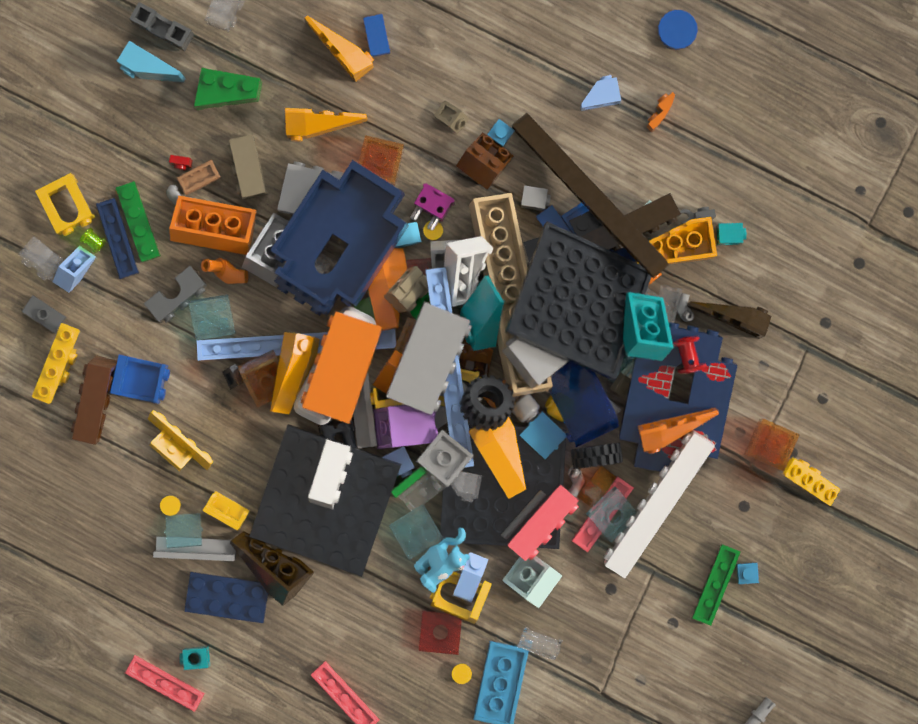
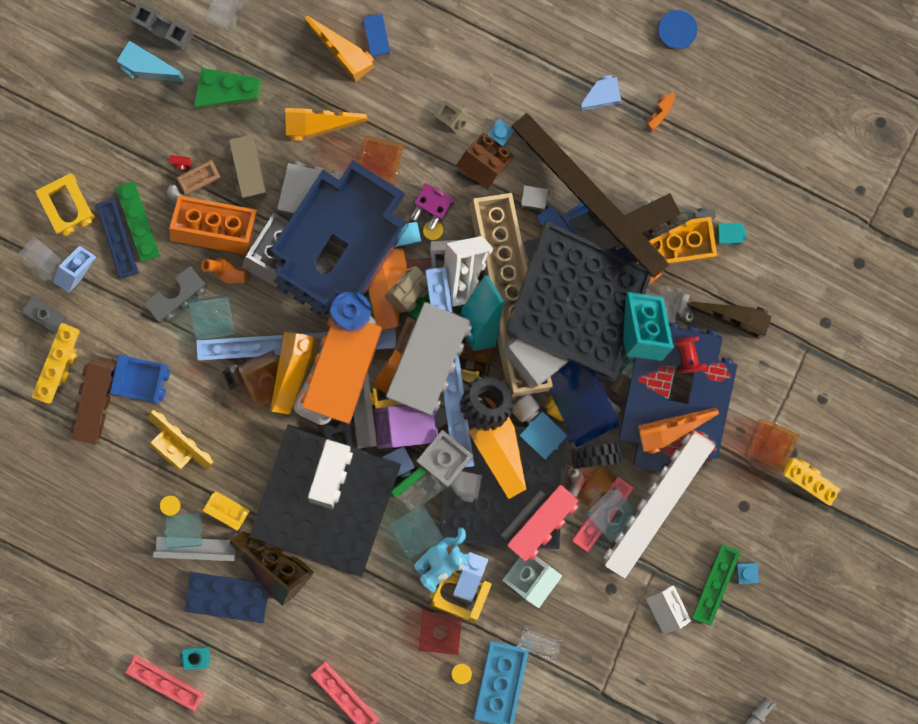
clear neon green bush [79,227,106,253] -> none
none -> blue tile [330,292,371,332]
none -> white panel [646,585,691,634]

